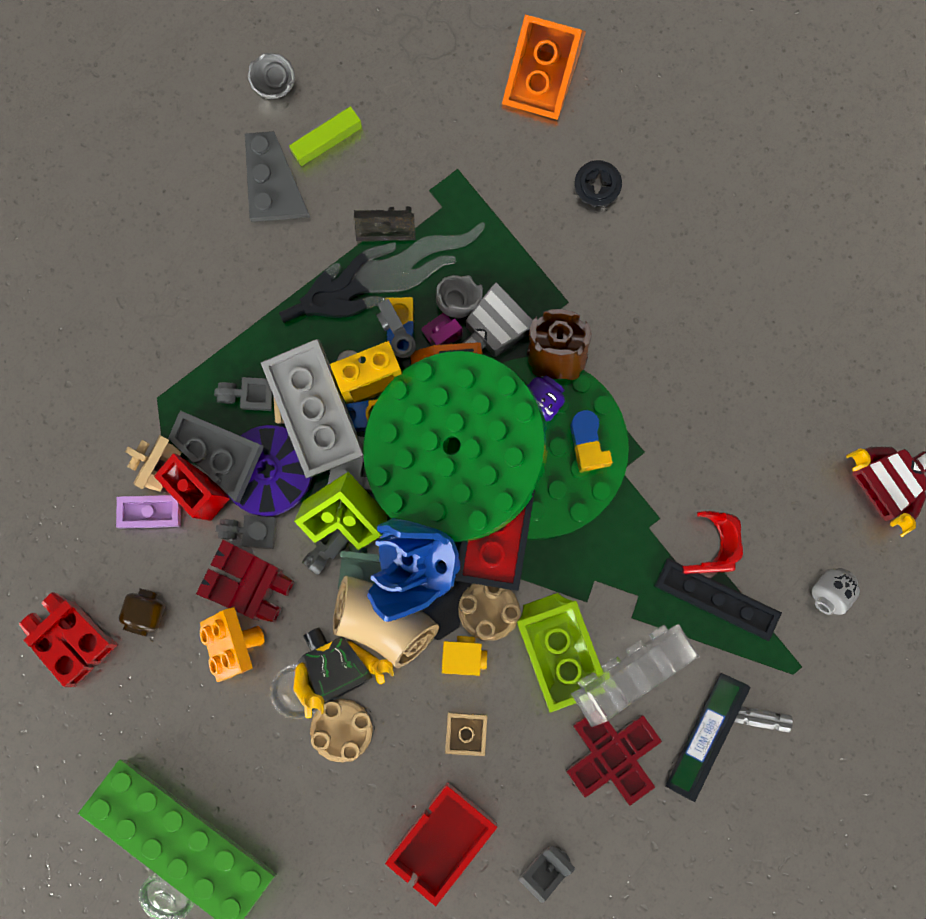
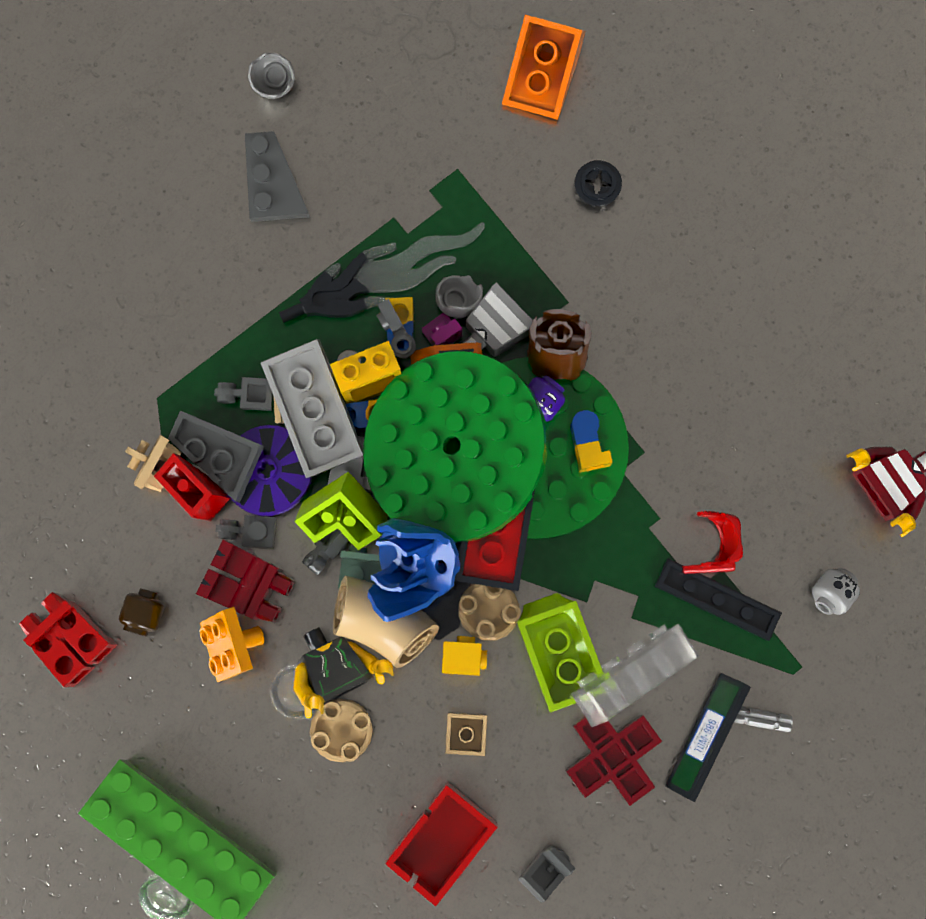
lavender plate [116,495,181,529] -> none
lime piece [289,106,362,167] -> none
clear smoke plate [354,206,416,241] -> none

